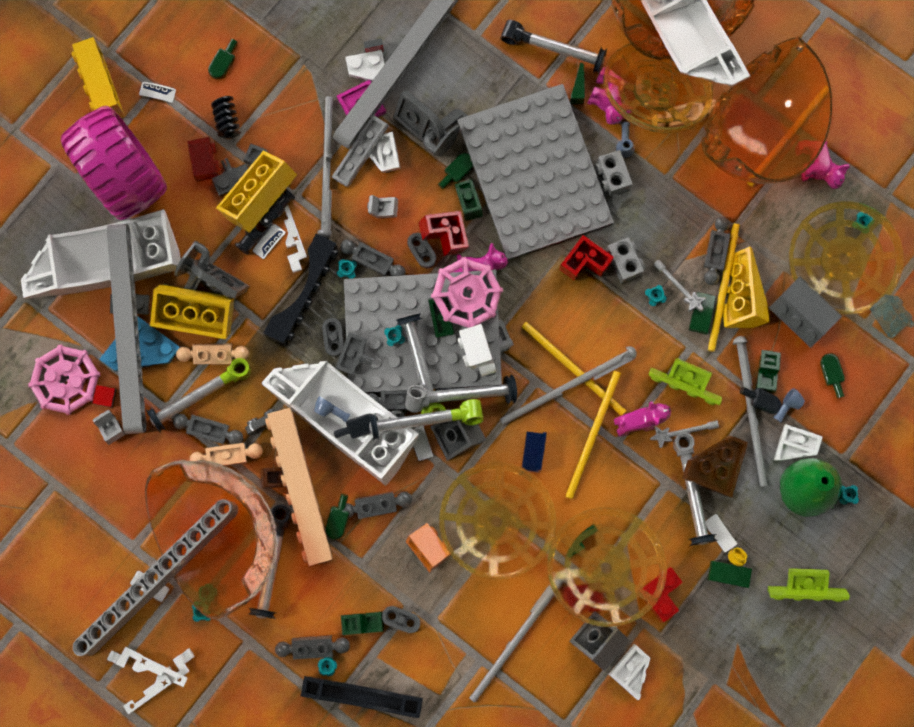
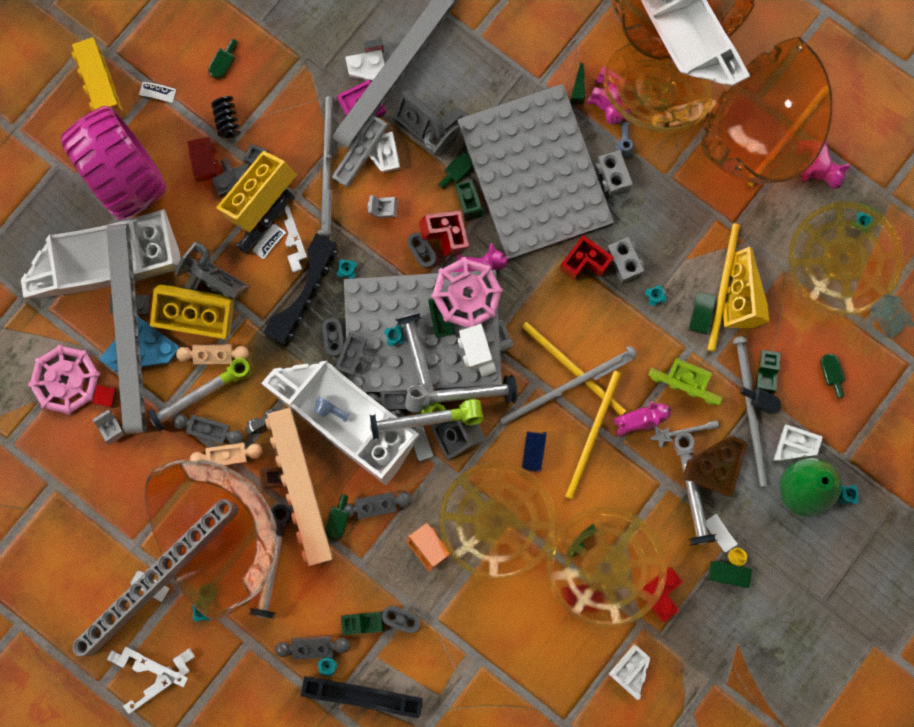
black piece [334,413,378,439] -> none
dark grey plate [340,239,405,277] -> none
light grey bar [469,572,569,702] -> none
piece [500,20,607,75] -> none
dark grey slope [569,611,630,671] -> none
light grey piece [654,260,706,312] -> none
dark grey plate [704,217,730,285] -> none
lime bracket [767,569,850,602] -> none
dark grey slope [769,276,842,348] -> none
sand blue bar [773,388,805,423] -> none

